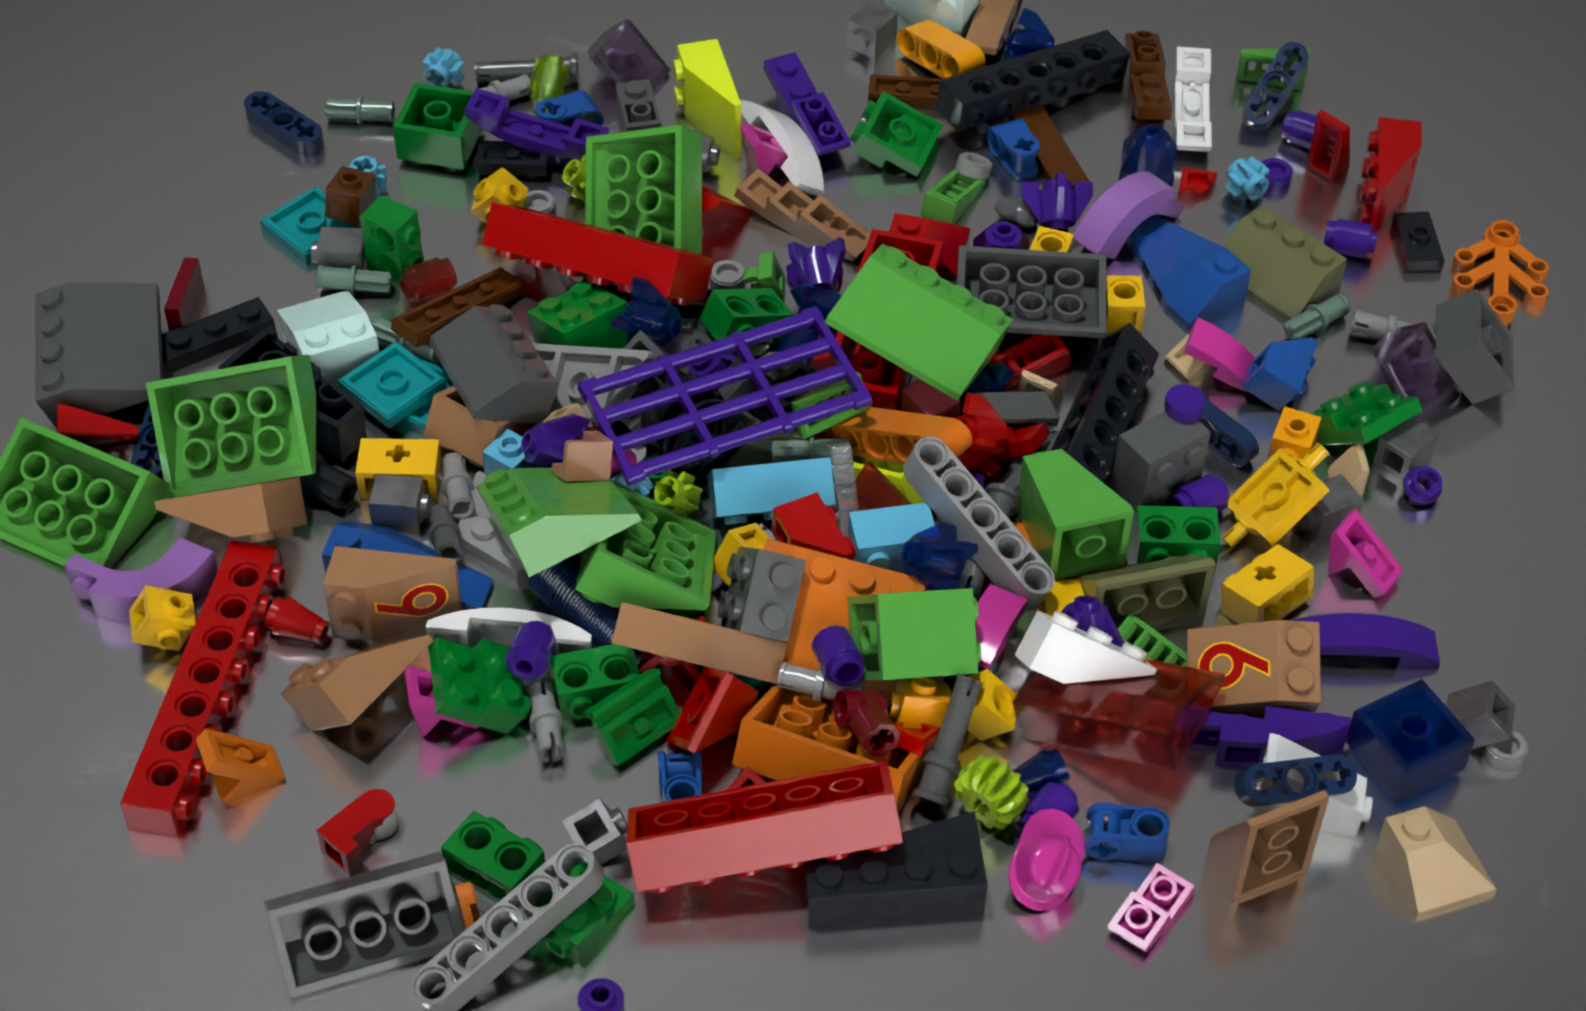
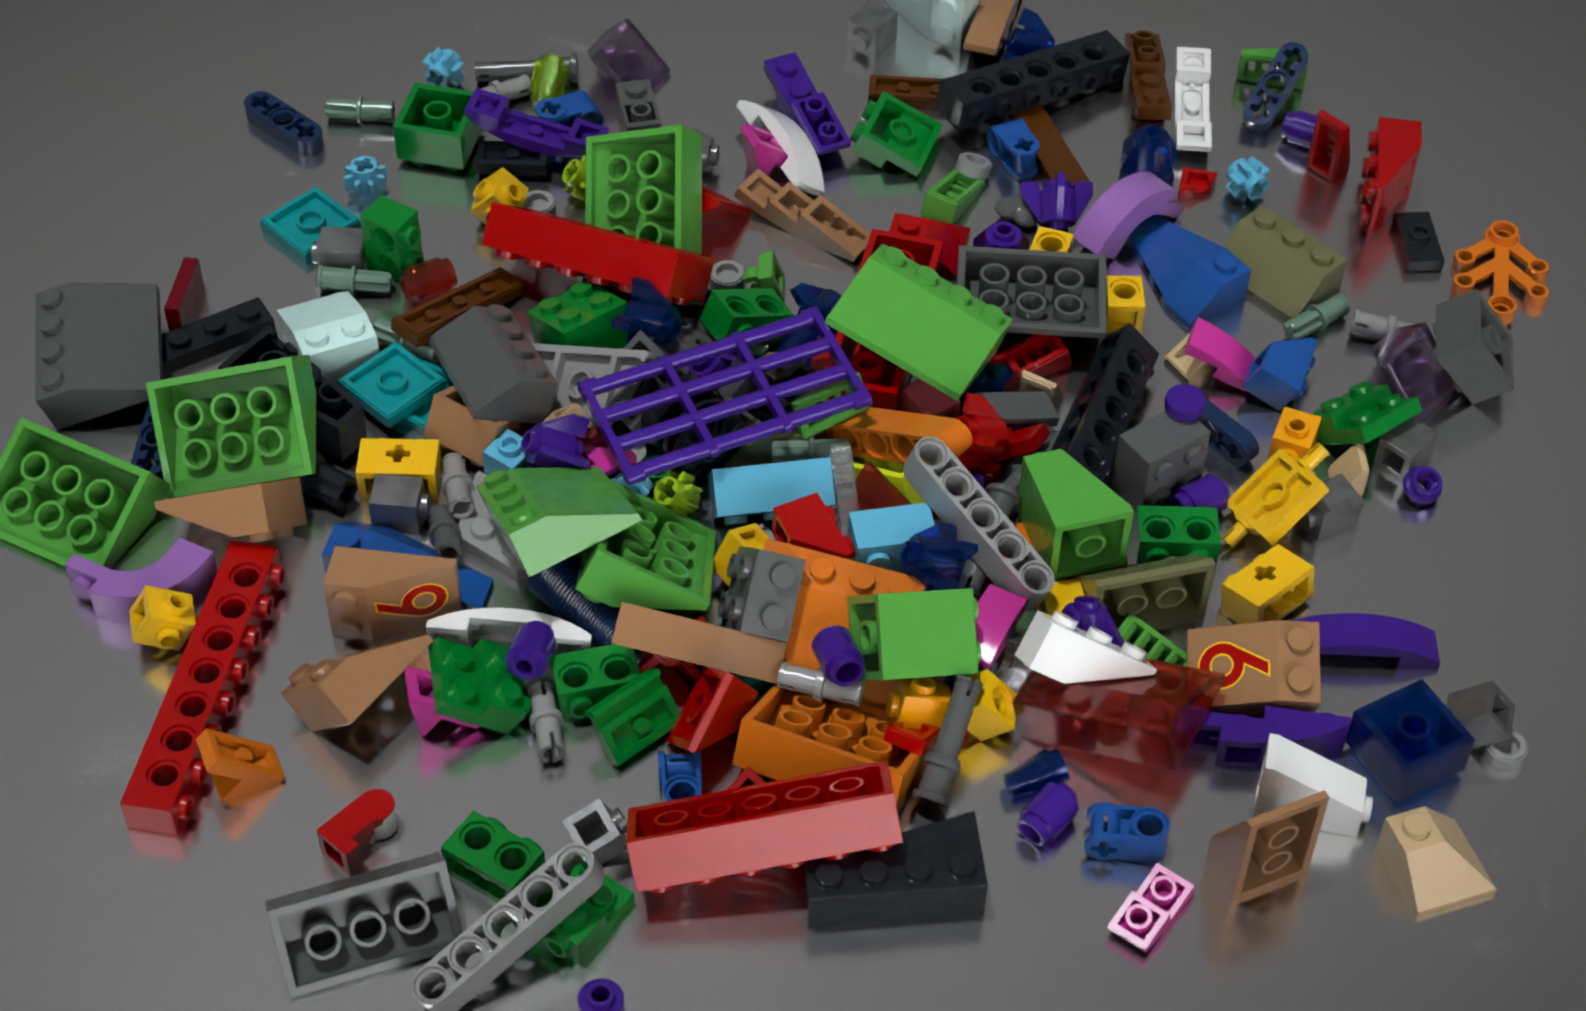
red slope [57,404,139,440] -> none
red cone [265,596,330,645] -> none
reddish brown brick [325,165,376,227] -> none
orange tile [455,882,480,930] -> none
nougat panel [552,431,613,482] -> none
neon yellow slope [672,39,742,159] -> none
dark purple brick [786,237,846,303] -> none
dark red piece [833,689,901,757] -> none
light orange beam [896,19,986,79] -> none
lime gear [954,755,1029,830] -> none
dark pink piece [1008,808,1085,911] -> none
dark blue beam [1234,754,1357,807] -> none
dark purple tile [1262,158,1293,191] -> none
dark purple brick [1324,218,1378,259] -> none
dark pink slope [1328,509,1404,598] -> none

